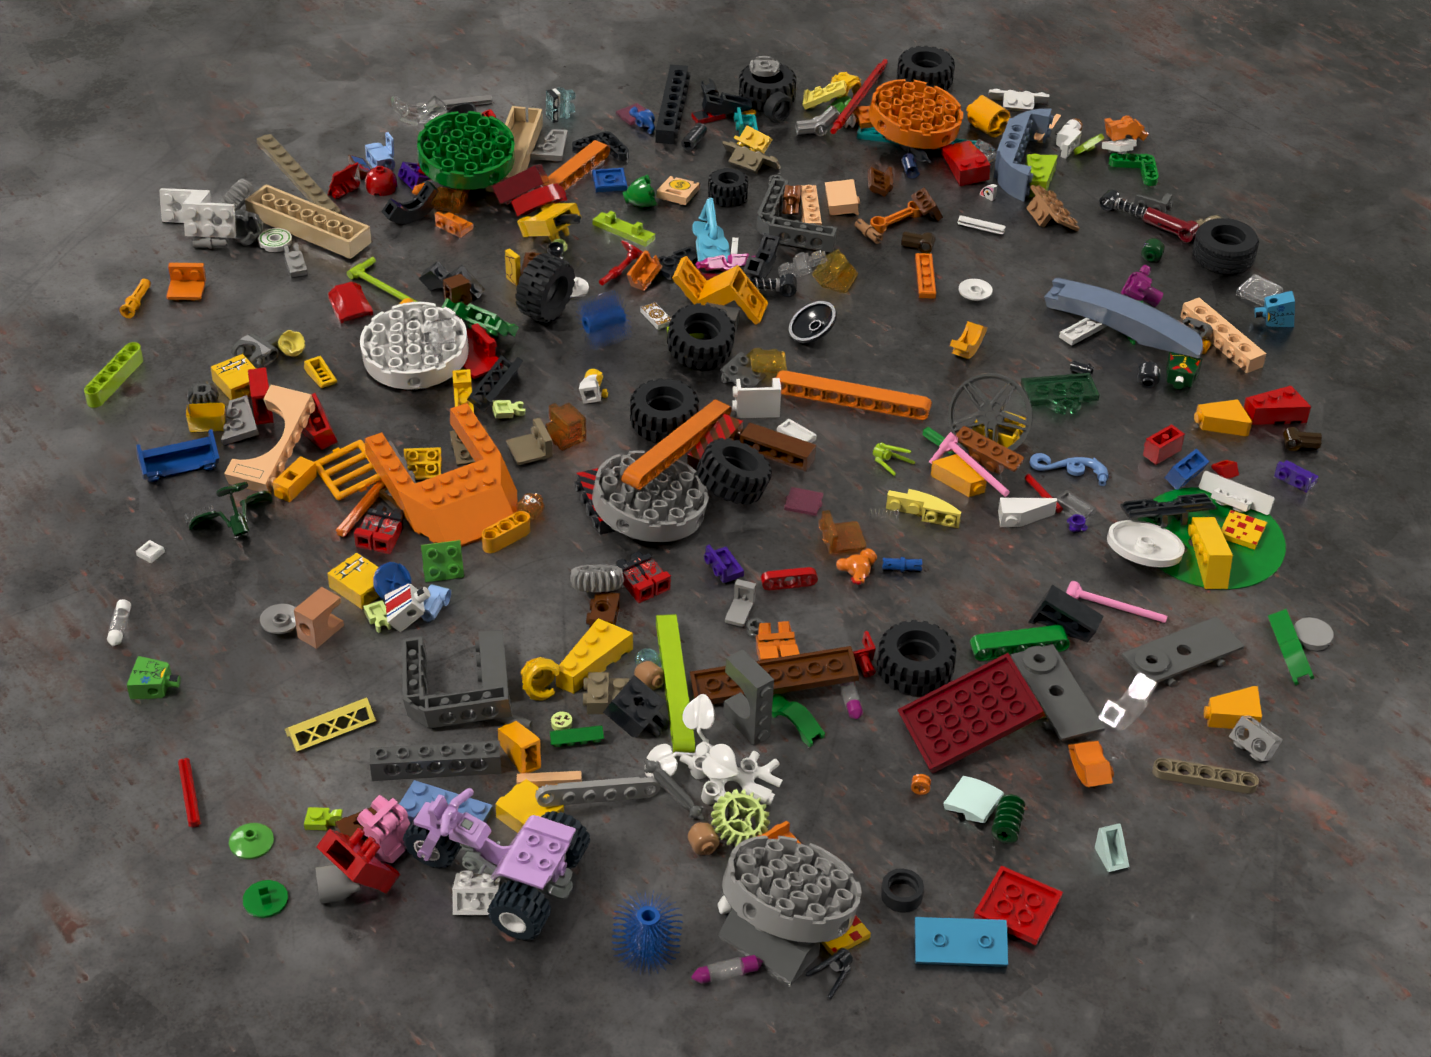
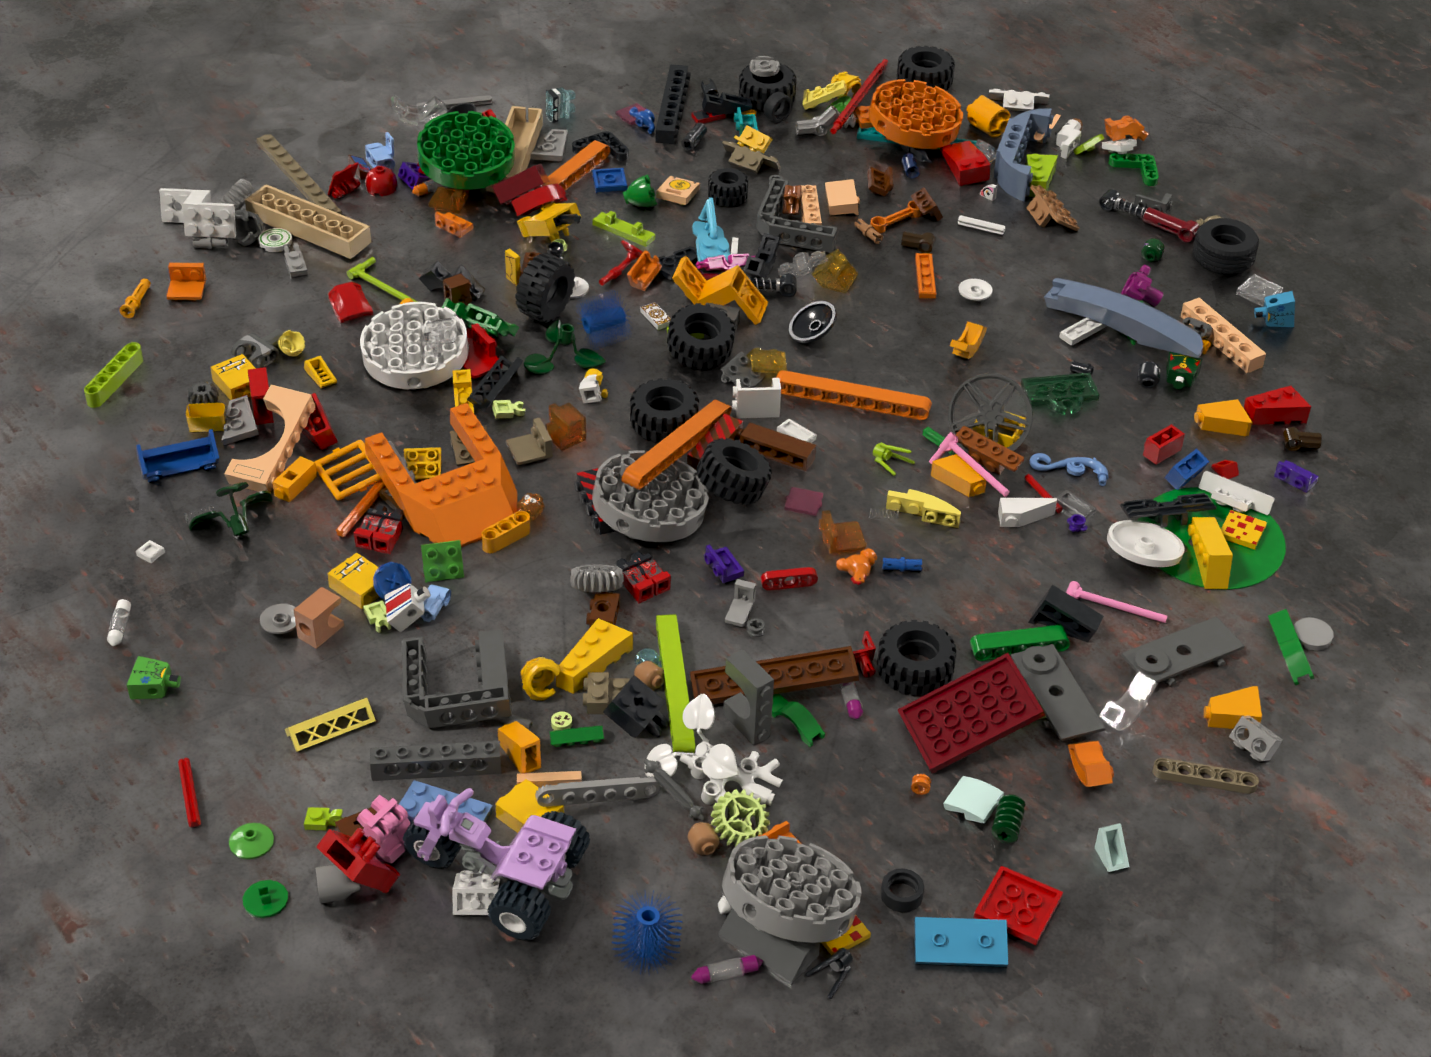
black arch [381,181,439,224] -> none
orange hips [756,621,800,660] -> none
none -> dark green plant [523,319,606,374]

